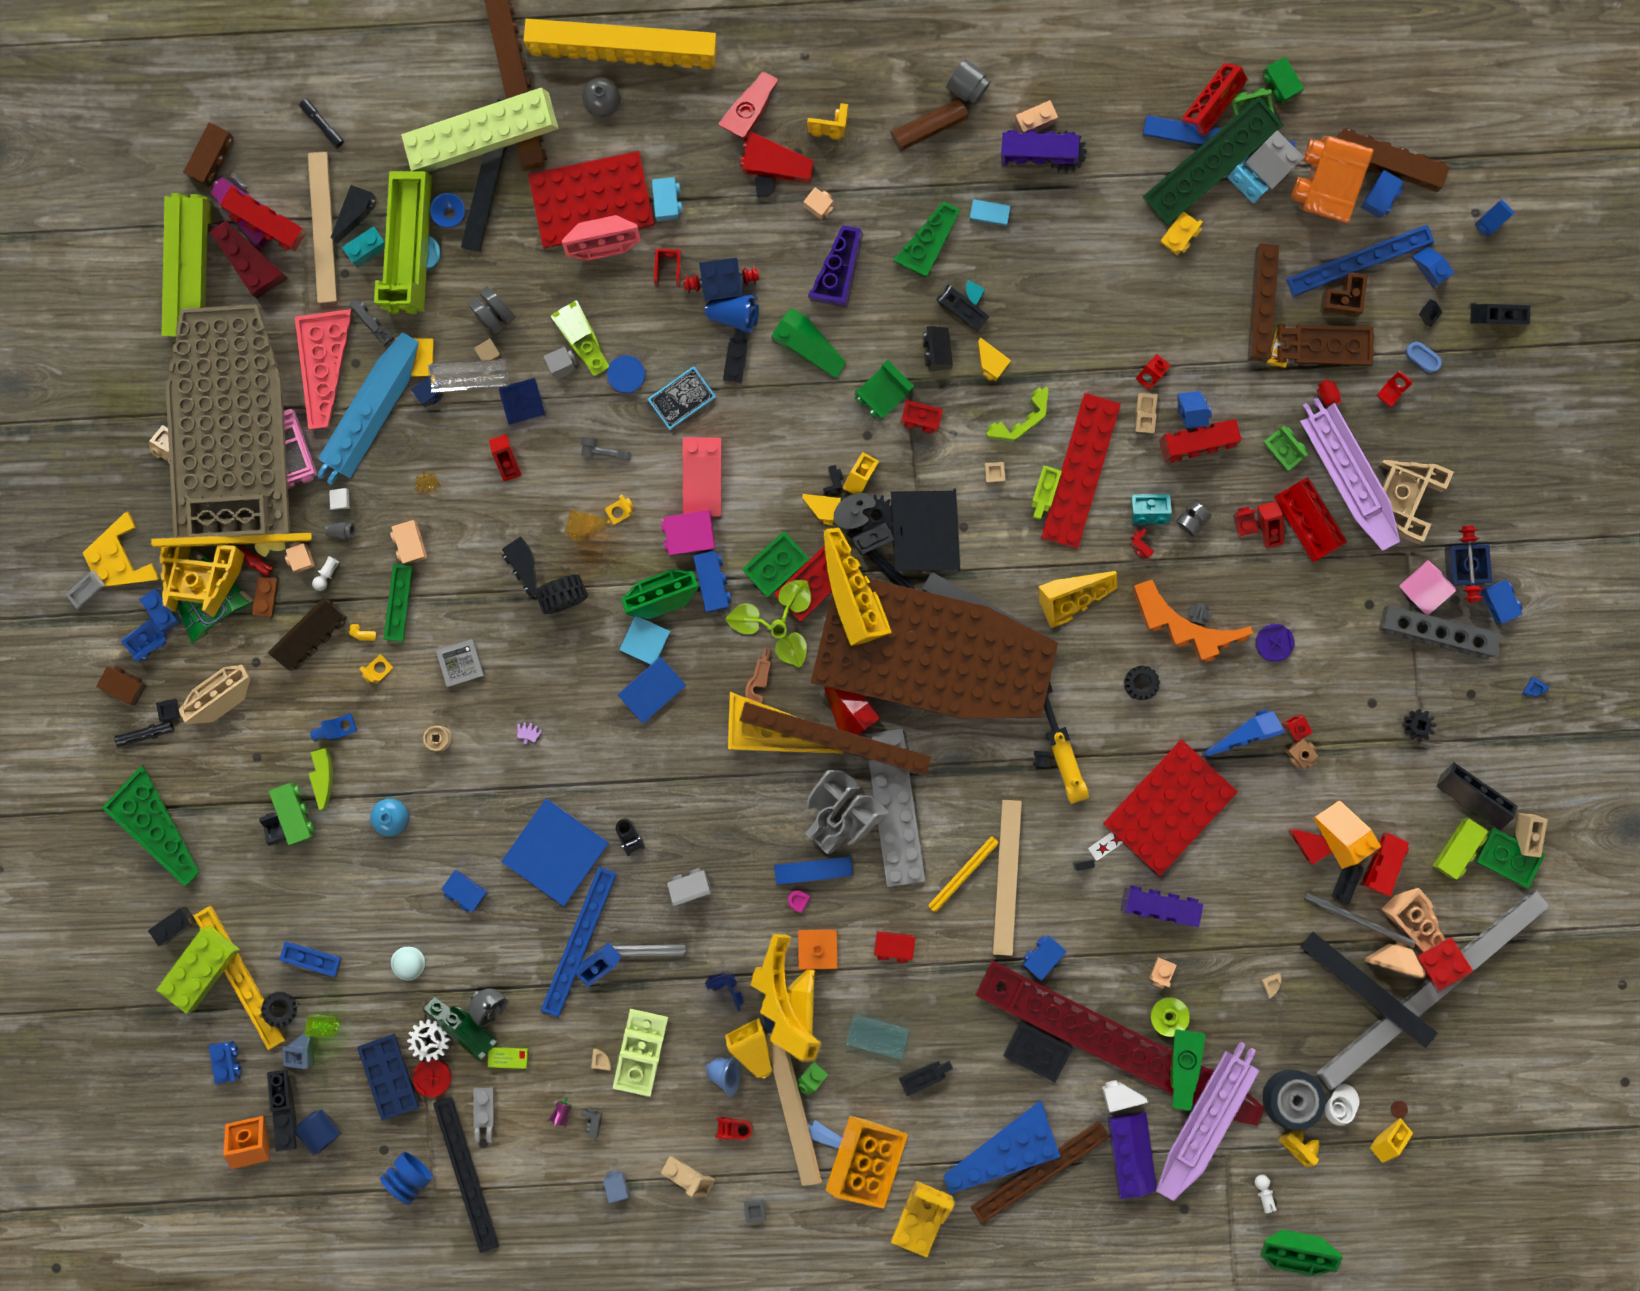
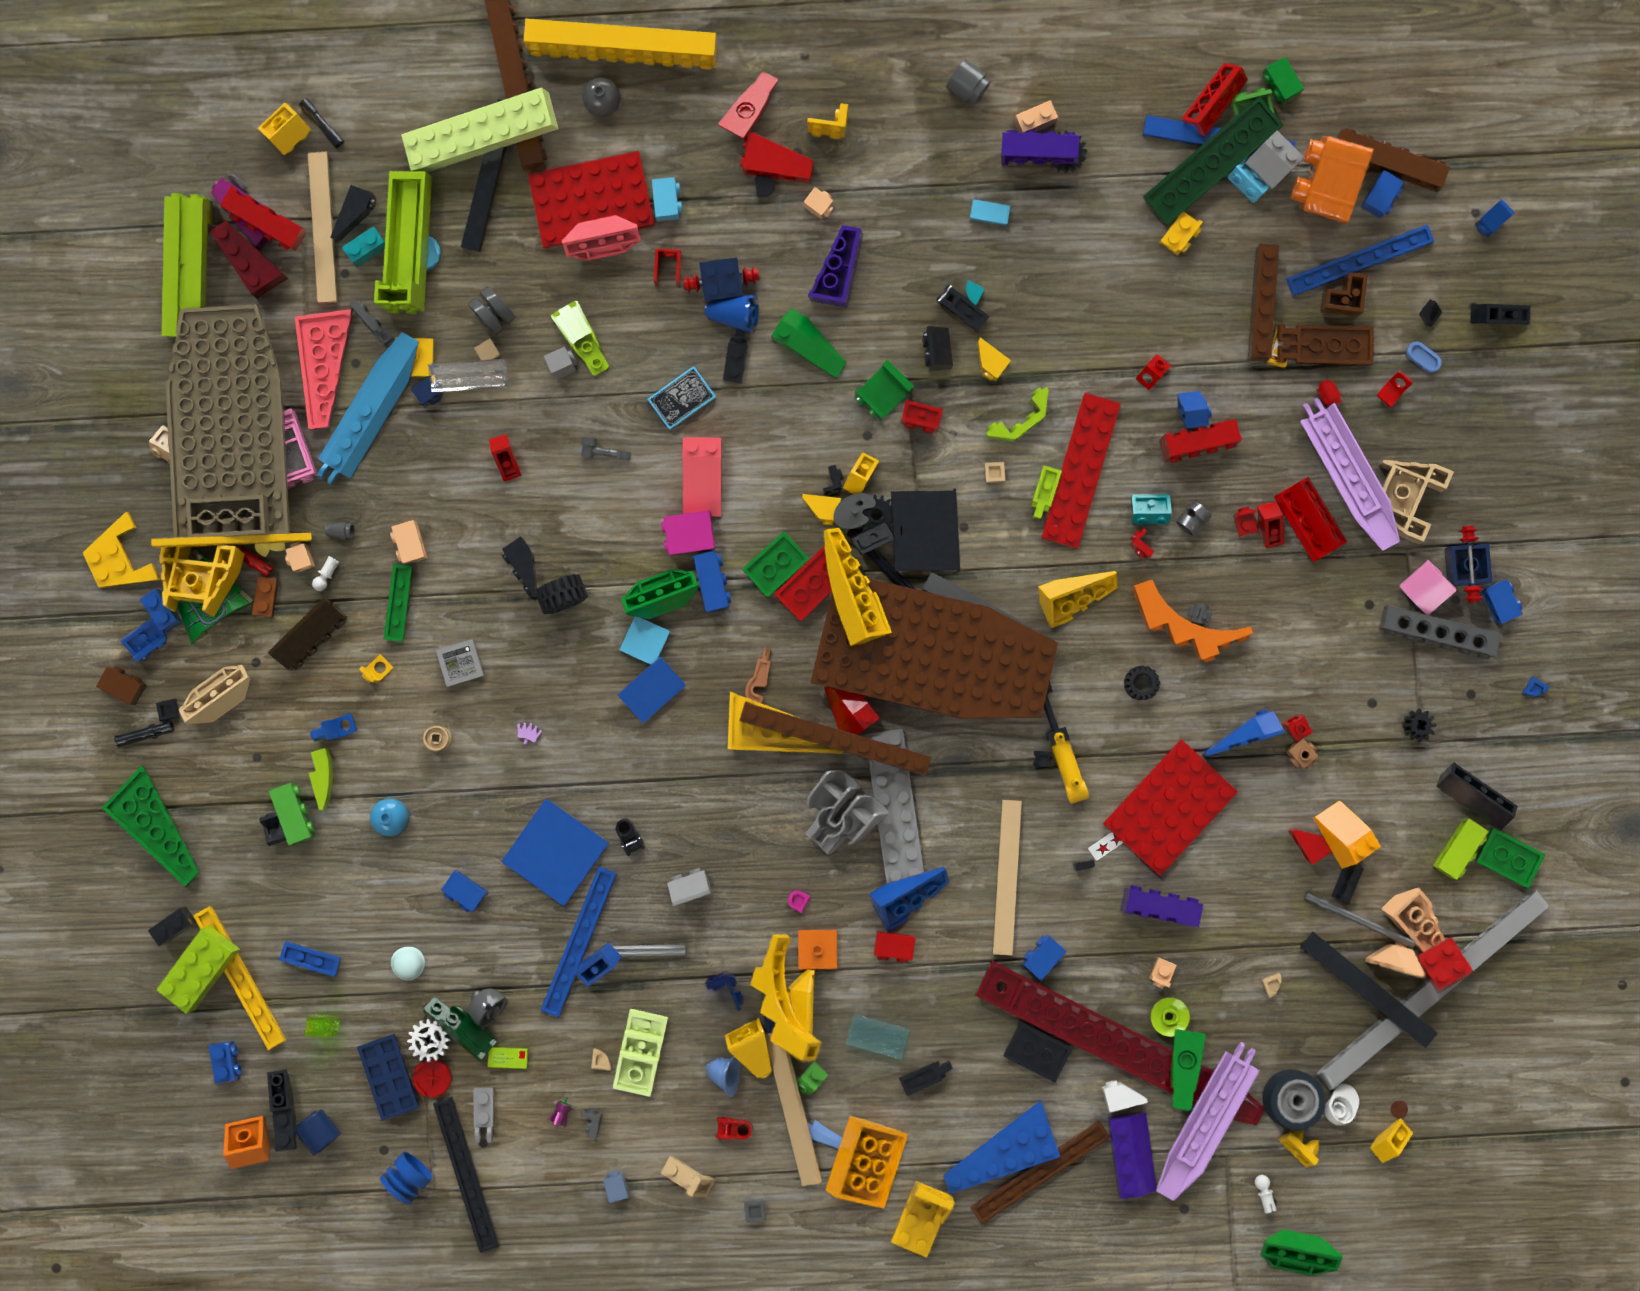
light grey tile [65,570,105,609] -> none
reddish brown brick [183,122,234,187] -> none
black tyre [261,992,297,1028] -> none
sand blue slope [283,1026,314,1069] -> none
white slope [330,488,350,510] -> none
yellow arm [348,624,376,641] -> none
clear yellow piece [415,471,441,493] -> none
blue piece [430,193,465,228] -> none
clear blue tile [498,378,546,425] -> none
clear yellow slope [565,509,611,542] -> none
yellow bracket [605,495,634,525] -> none
blue tile [607,355,645,394] -> none
lime plant [726,580,811,668] -> none
blue slope [774,856,853,884] -> none
reddish brown brick [890,99,969,152] -> none
green wing [893,201,960,278] -> none
yellow axle [928,837,999,912] -> none
tan slope [1135,392,1158,433] -> none
dark purple tile [1255,624,1294,662] -> none
bright green bracket [1263,426,1308,472] -> none
red wedge [1360,832,1409,897] -> none
blue slope [1411,246,1455,288] -> none
tan slope [1515,813,1548,857] -> none
none -> yellow slope [258,103,312,155]
none -> blue wedge [869,867,949,933]

